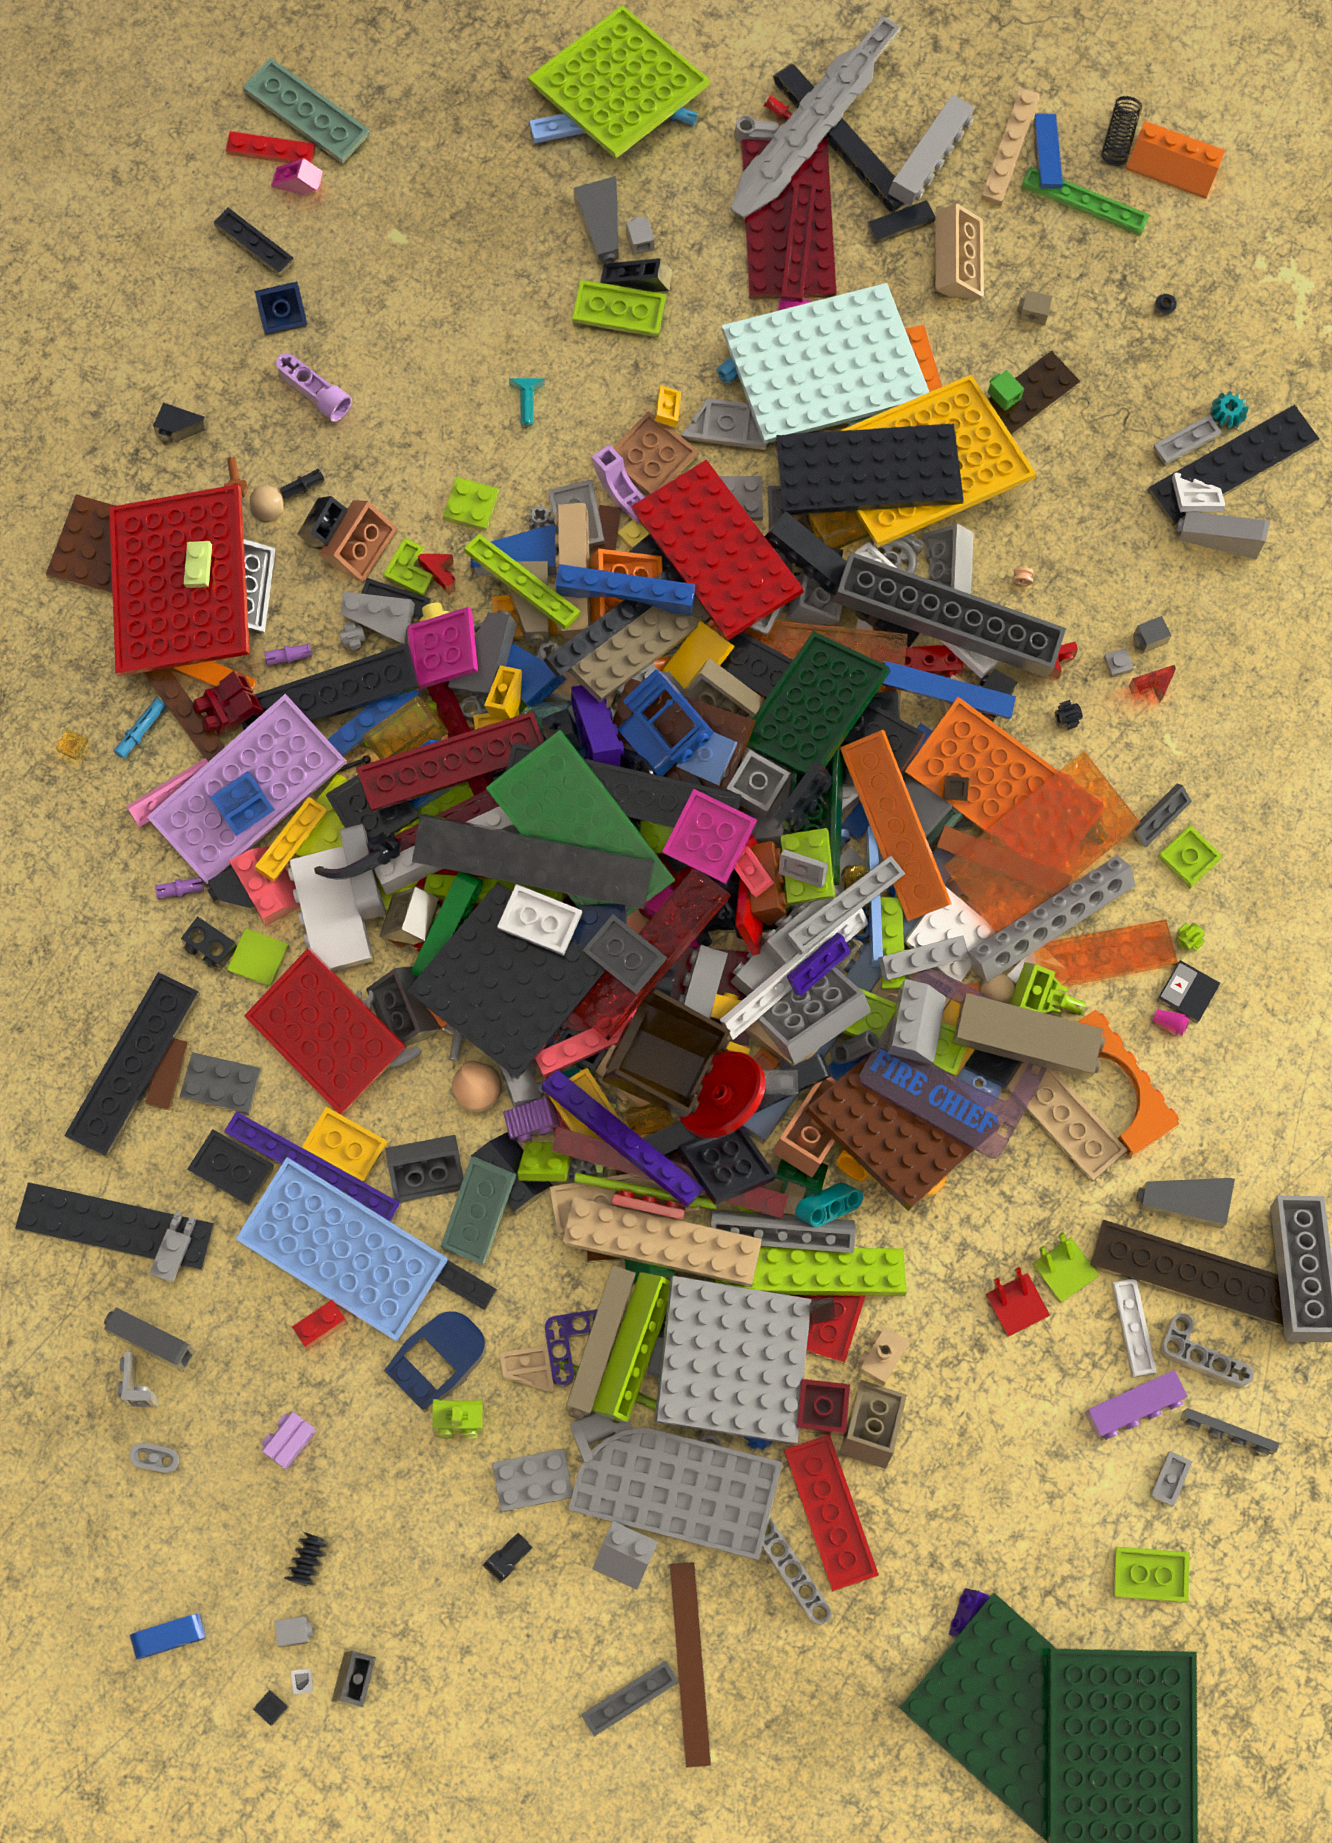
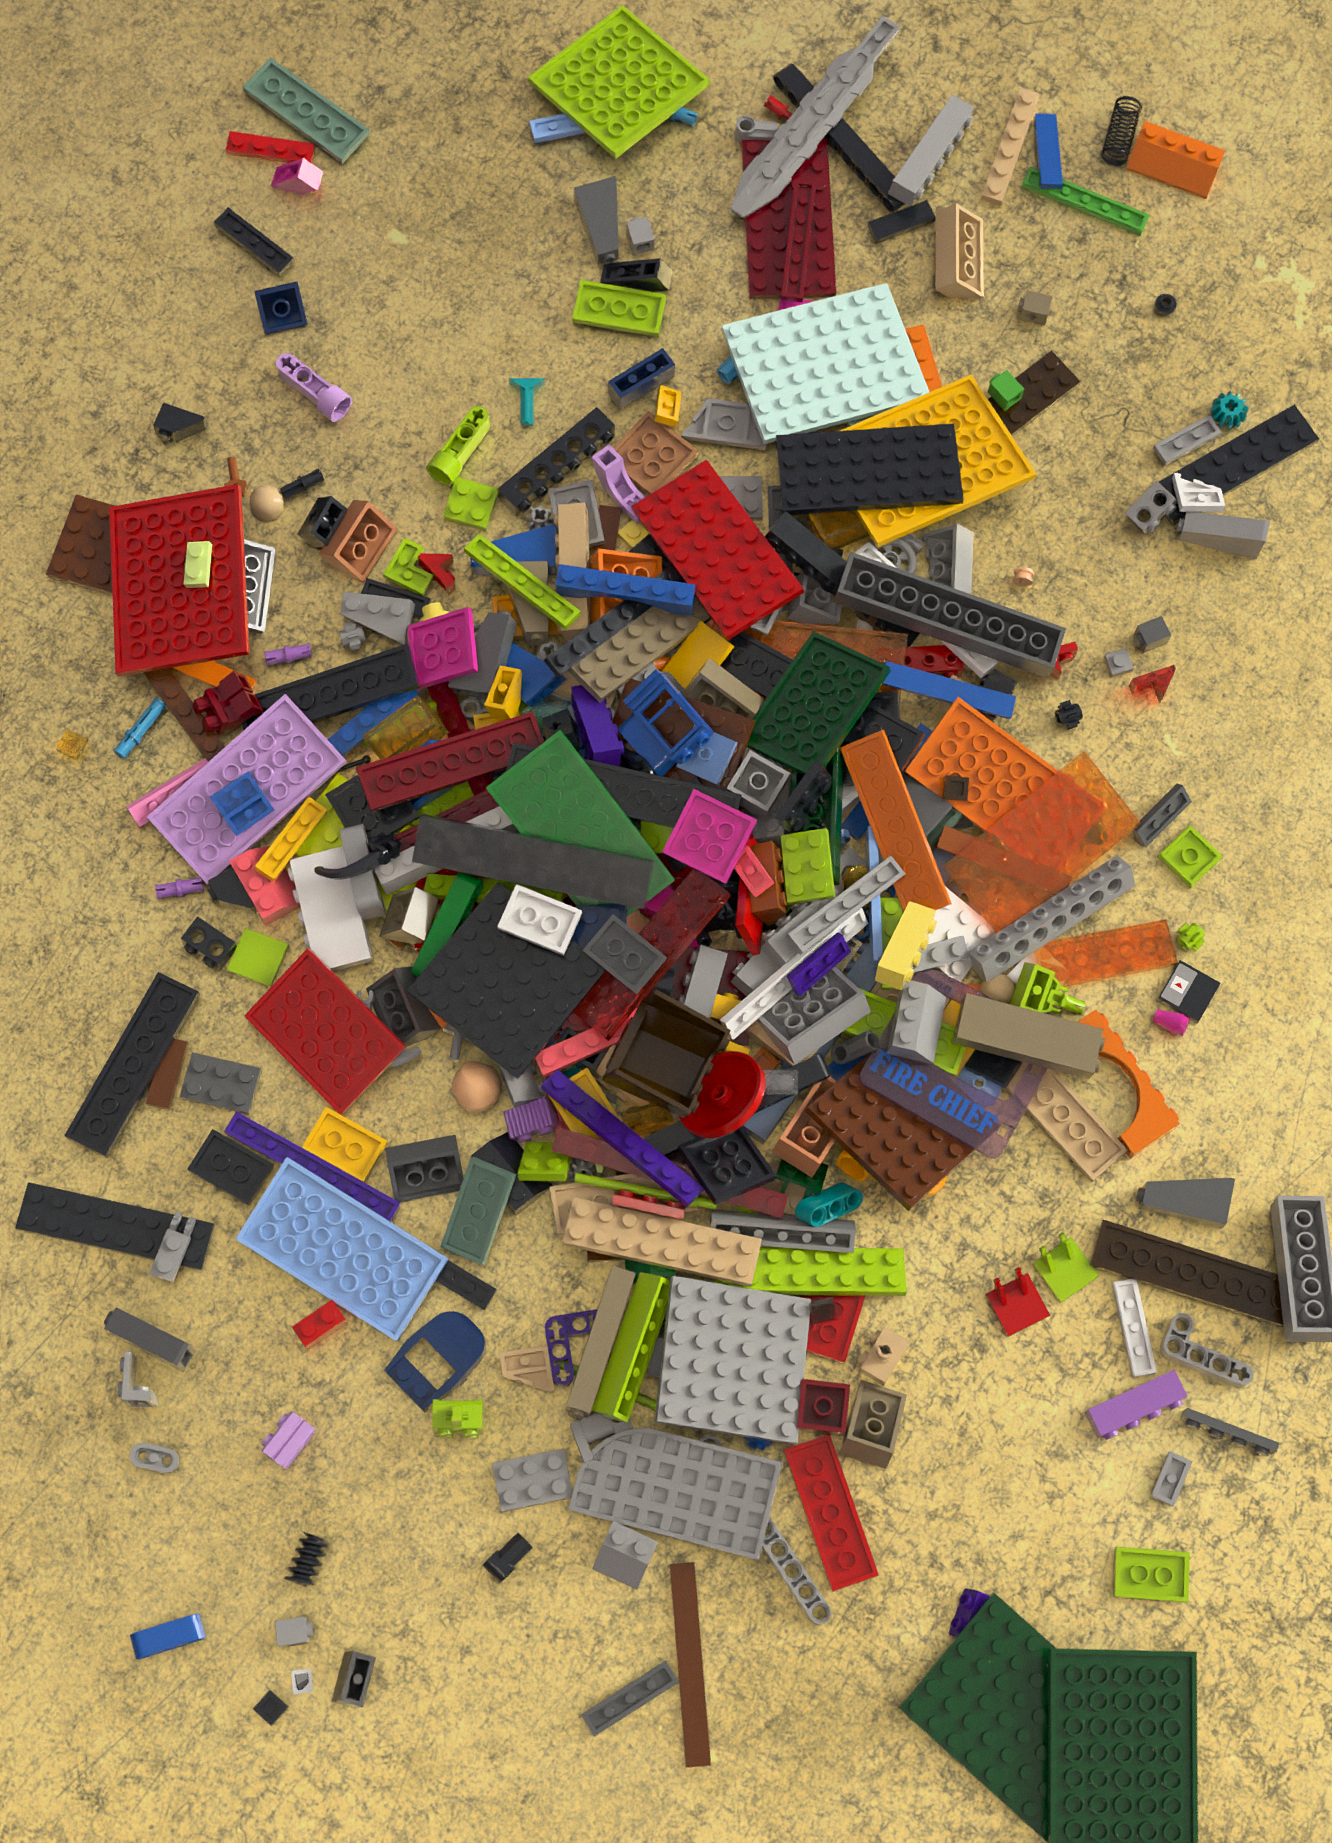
light grey plate [778,850,828,888] -> none
none -> lime beam [426,406,490,486]
none -> black brick [497,407,615,516]
none -> dark blue brick [608,348,675,410]
none -> light yellow brick [875,901,937,990]
none -> light grey brick [1125,480,1177,534]

